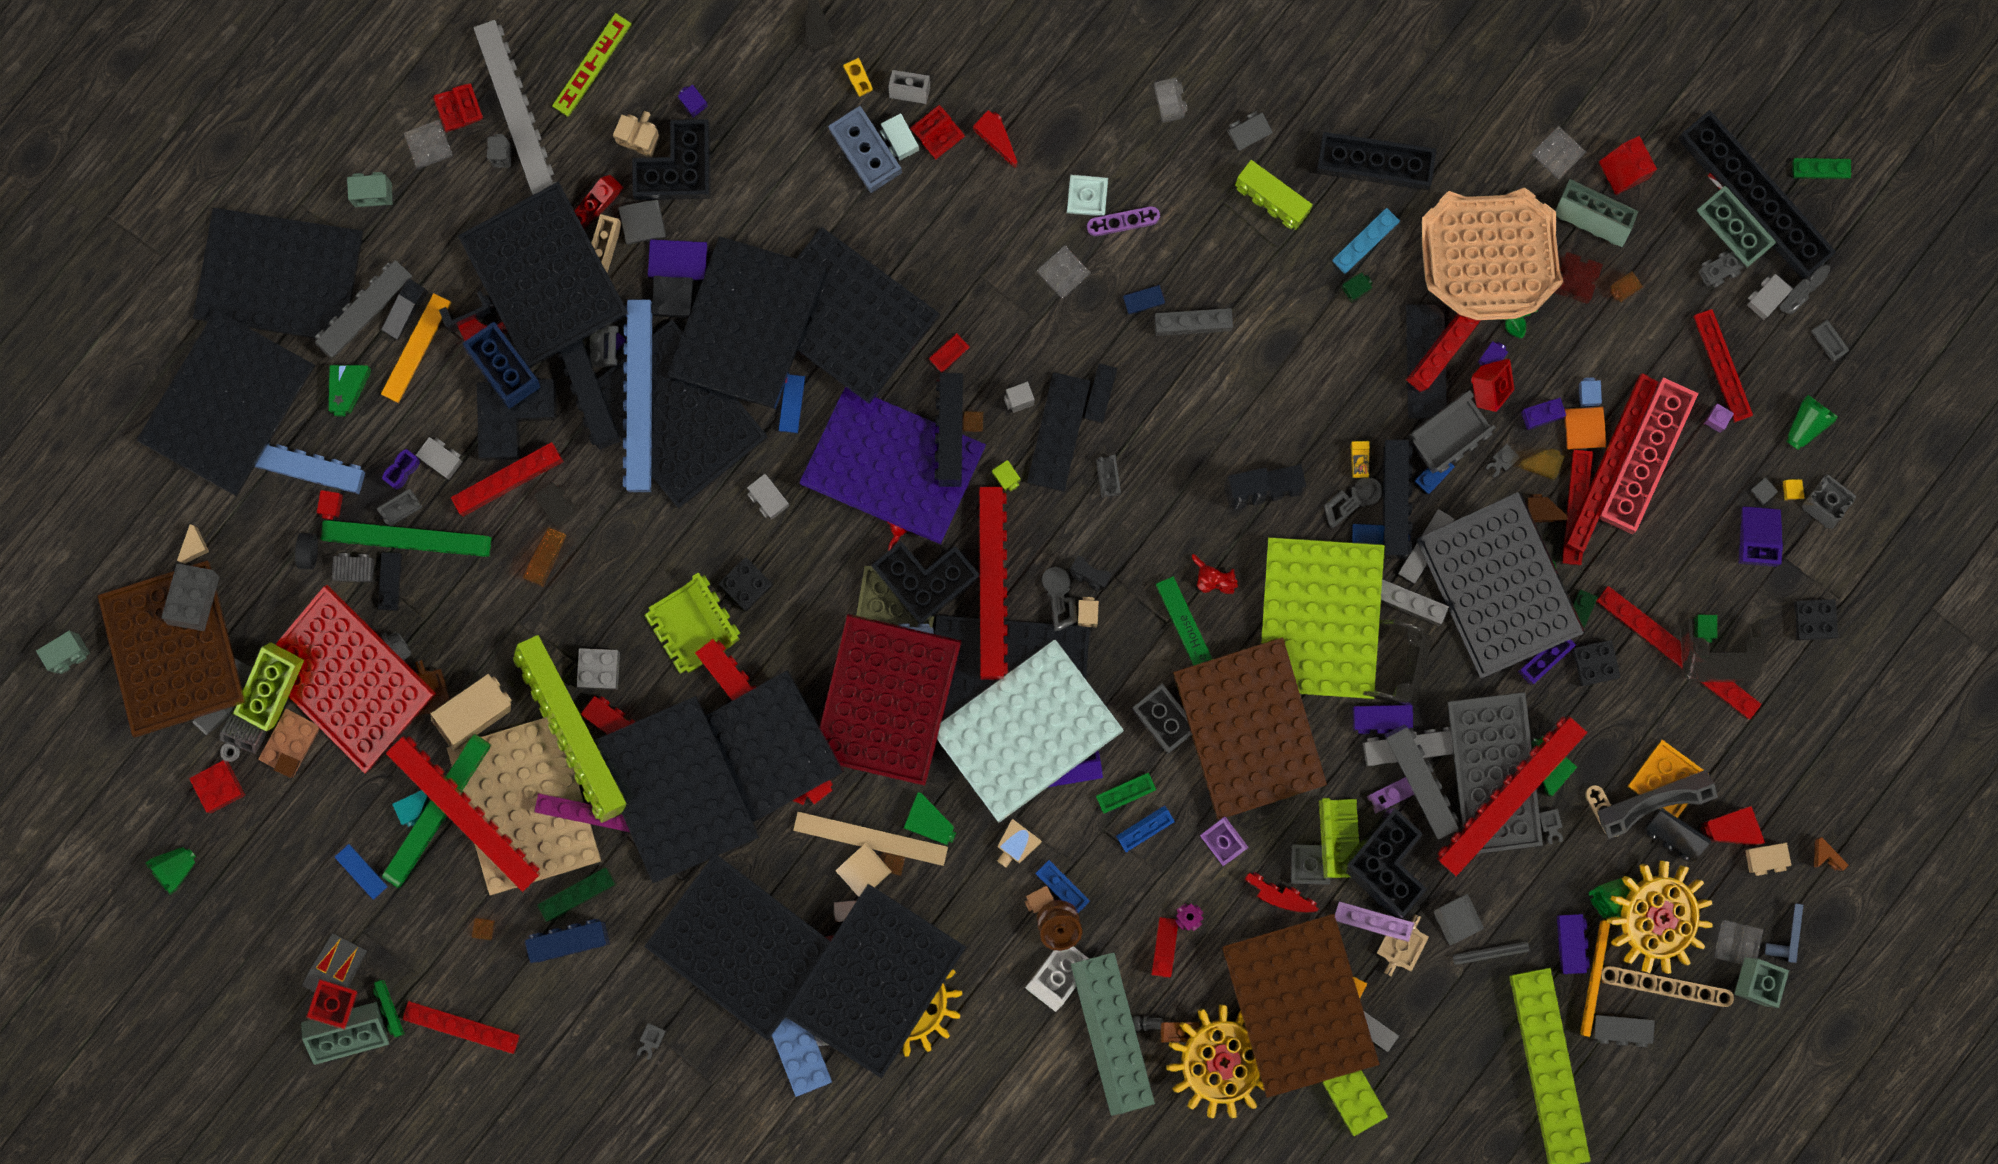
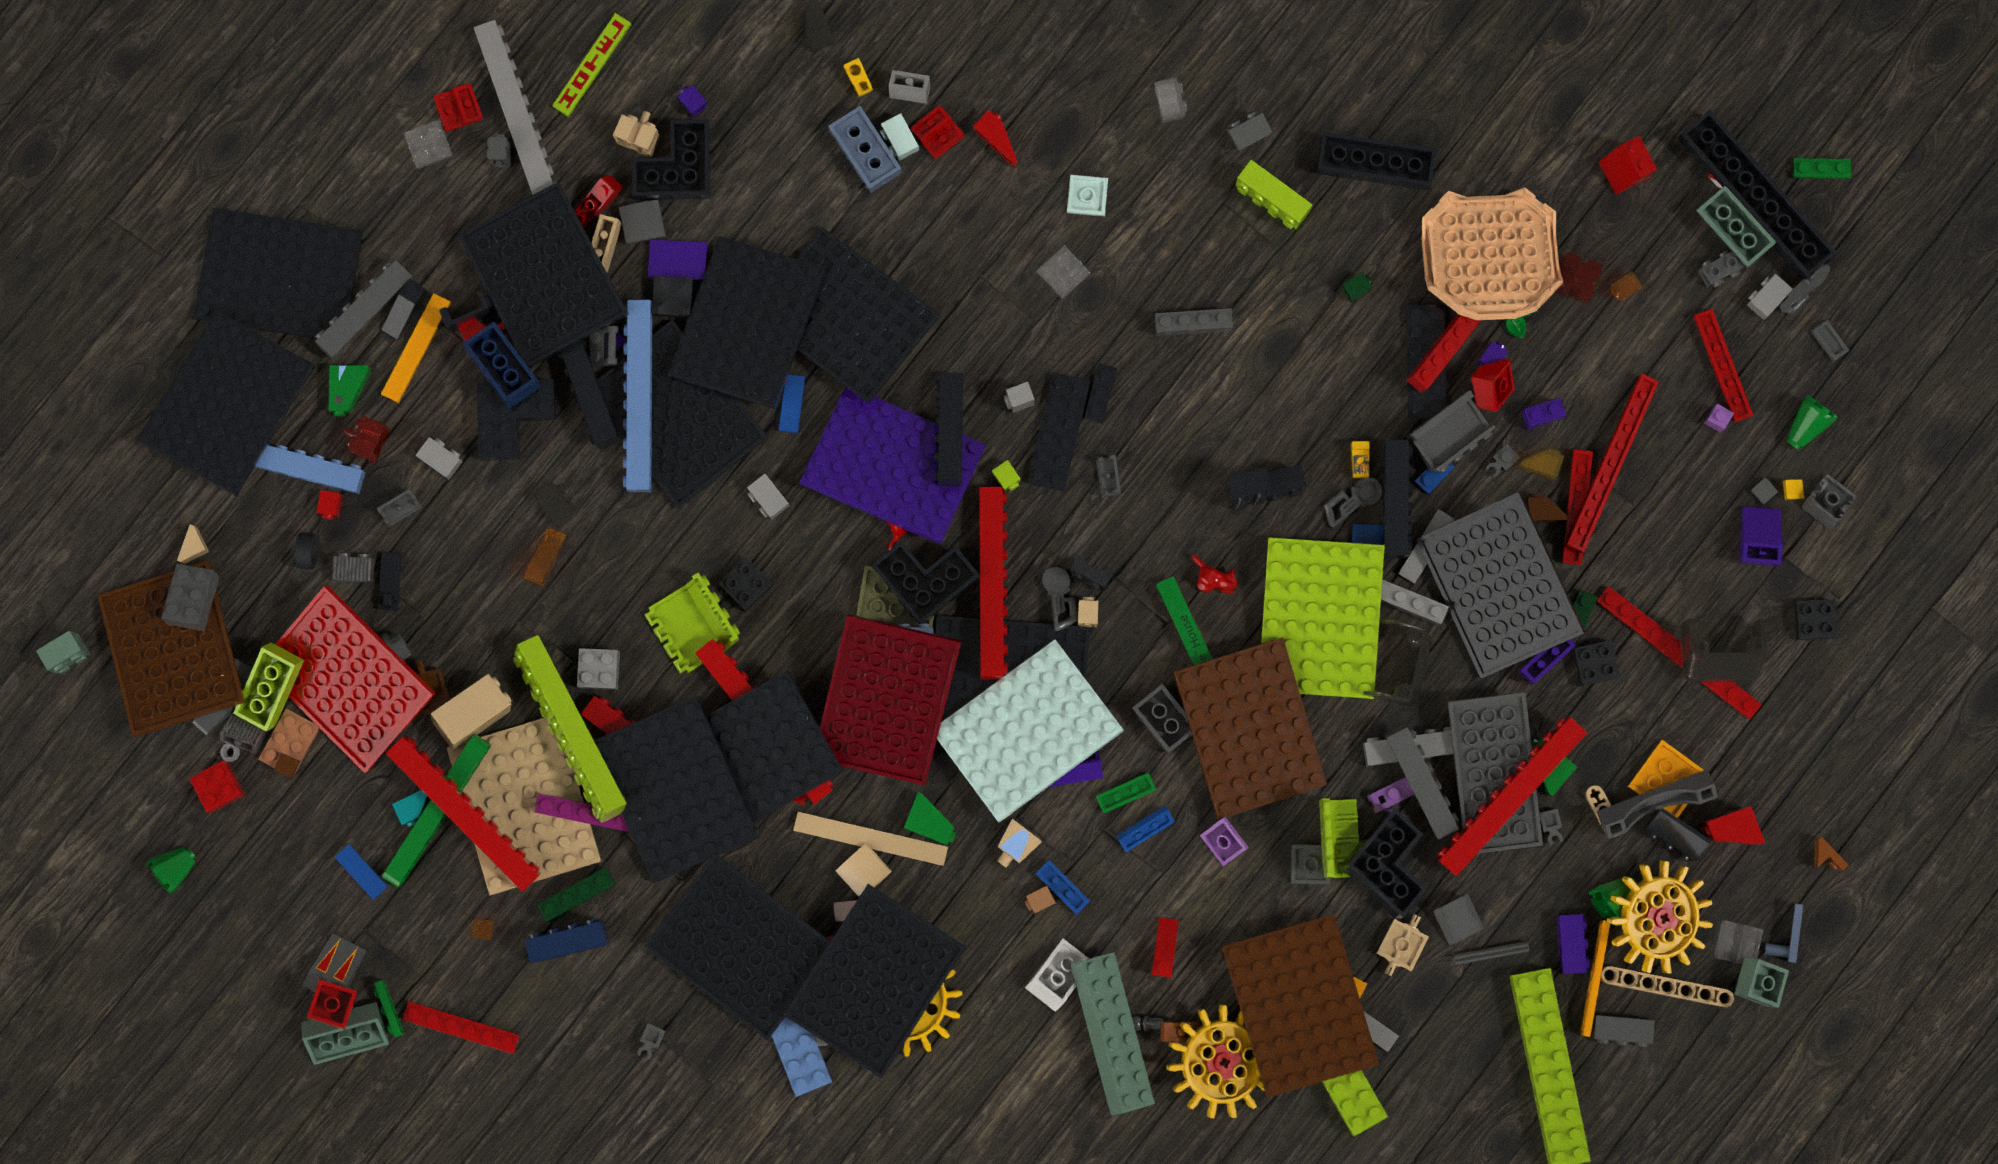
green beam [320,520,492,557] -> none
sand green brick [347,172,393,207] -> none
dark purple brick [382,449,420,490] -> none
red brick [451,442,564,517] -> none
clear orange tile [884,853,905,876] -> none
red tile [929,333,970,373] -> none
clear orange tile [964,411,983,432] -> none
reddish brown wheel [1036,900,1082,951] -> none
medium lavender beam [1087,207,1160,236] -> none
dark blue tile [1123,285,1165,315] -> none
magenta brick [1176,903,1204,931] -> none
red slope [1244,872,1319,913] -> none
dark azure plate [1332,208,1400,274] -> none
lavender plate [1335,902,1414,942] -> none
dark purple brick [1353,705,1413,734] -> none
clear plate [1532,126,1586,180] -> none
sand green slope [1555,179,1638,247] -> none
orange slope [1564,406,1606,449] -> none
medium blue brick [1579,378,1602,407] -> none
coral brick [1599,377,1699,534] -> none
green brick [1695,615,1717,643] -> none
tan brick [1745,843,1791,876] -> none
none -> clear red brick [343,416,390,464]

